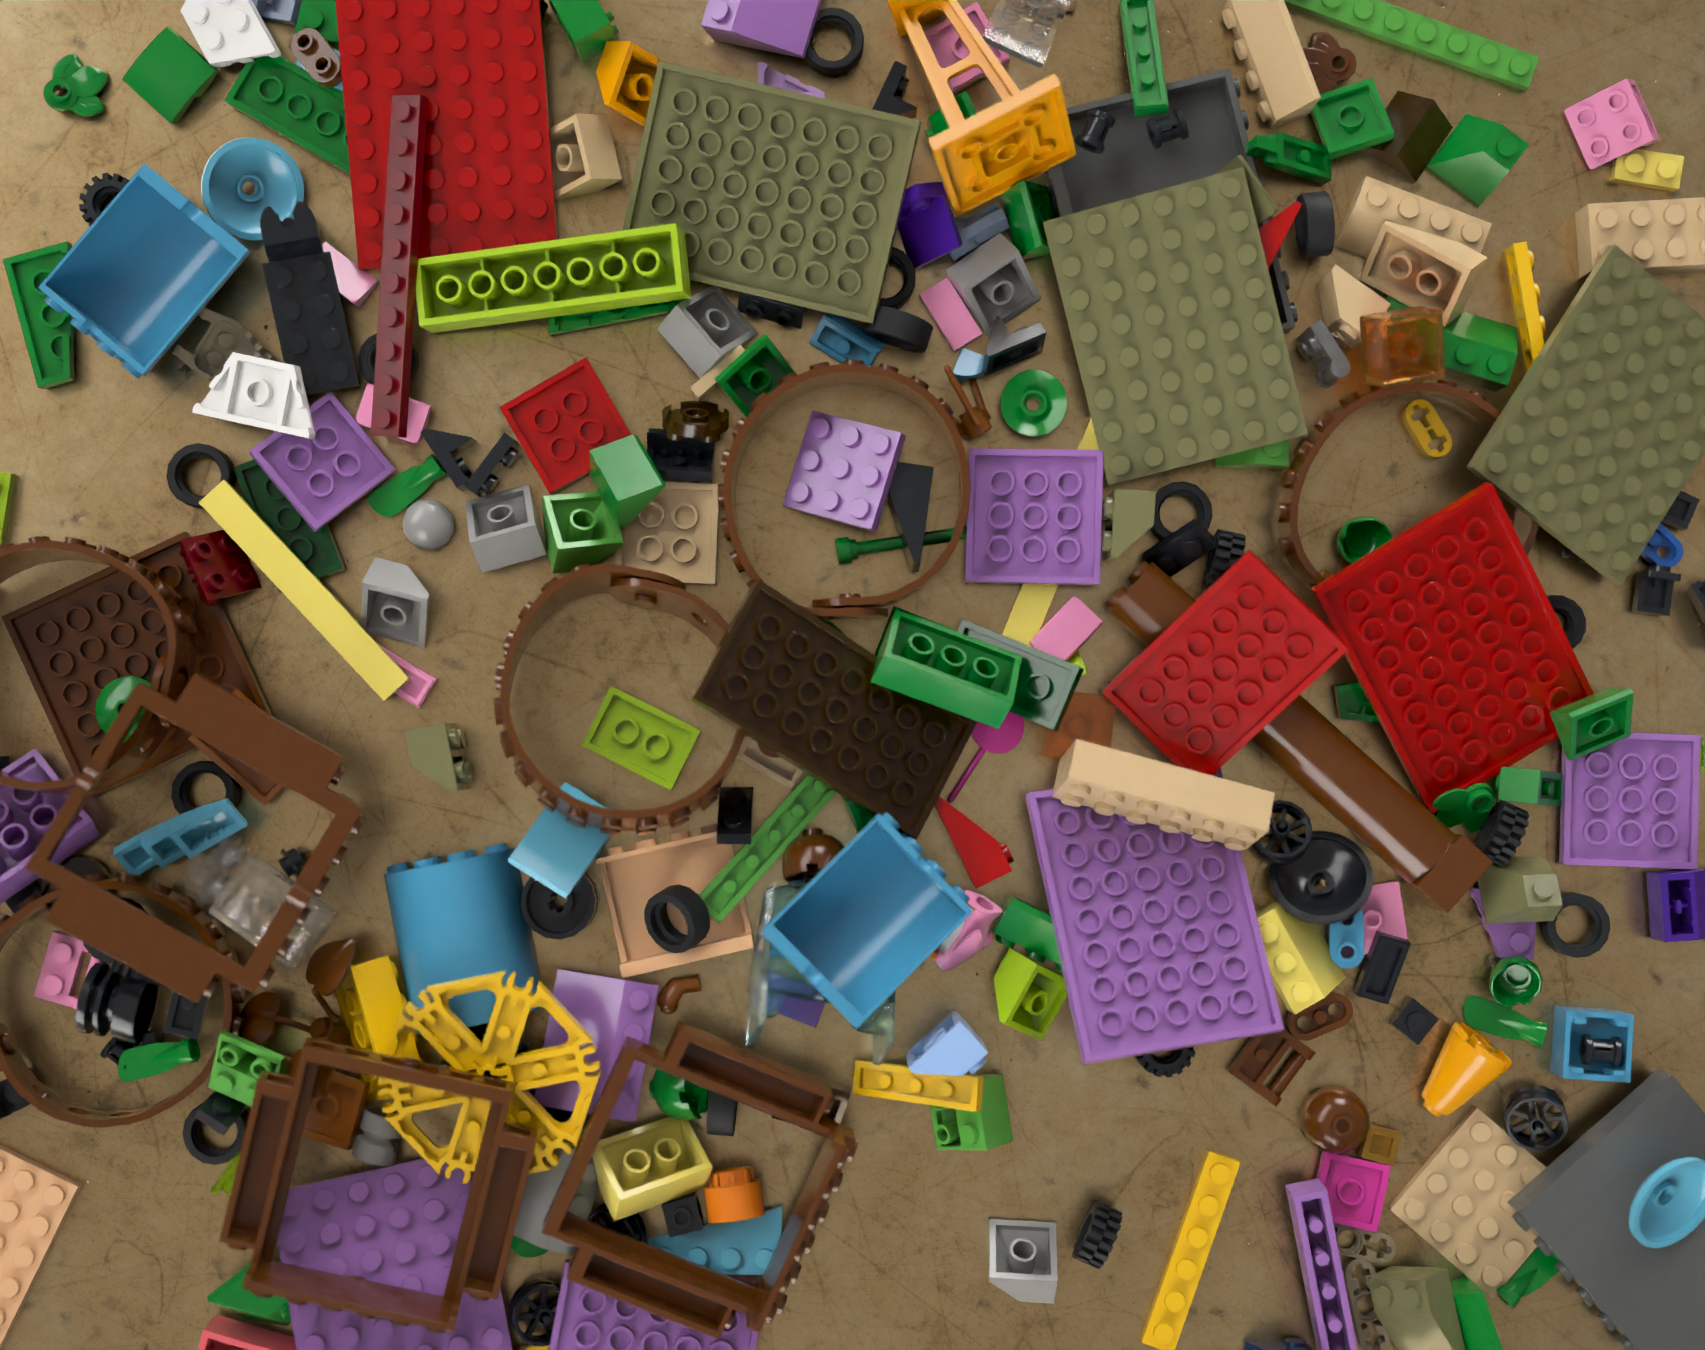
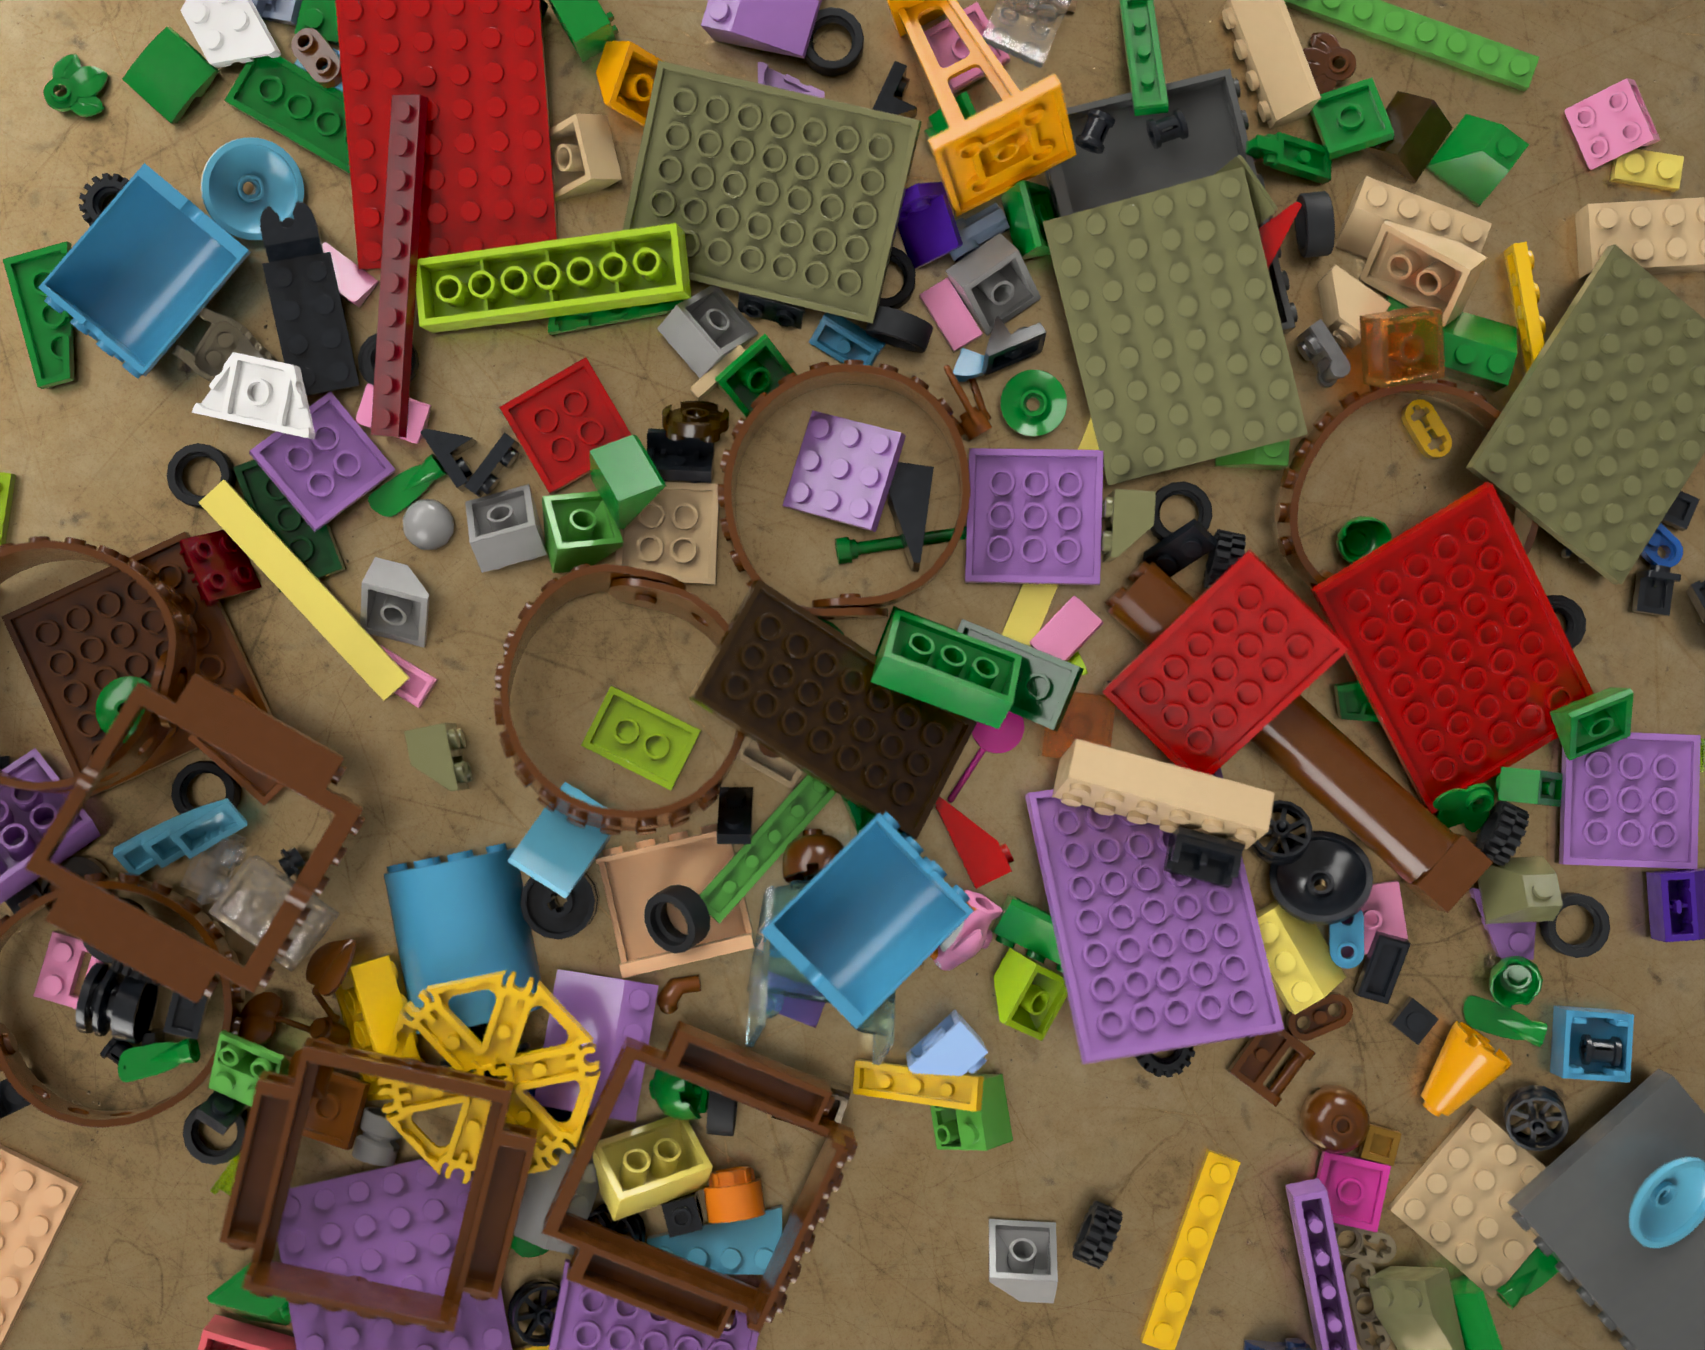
none -> black hinge [1163,826,1245,888]

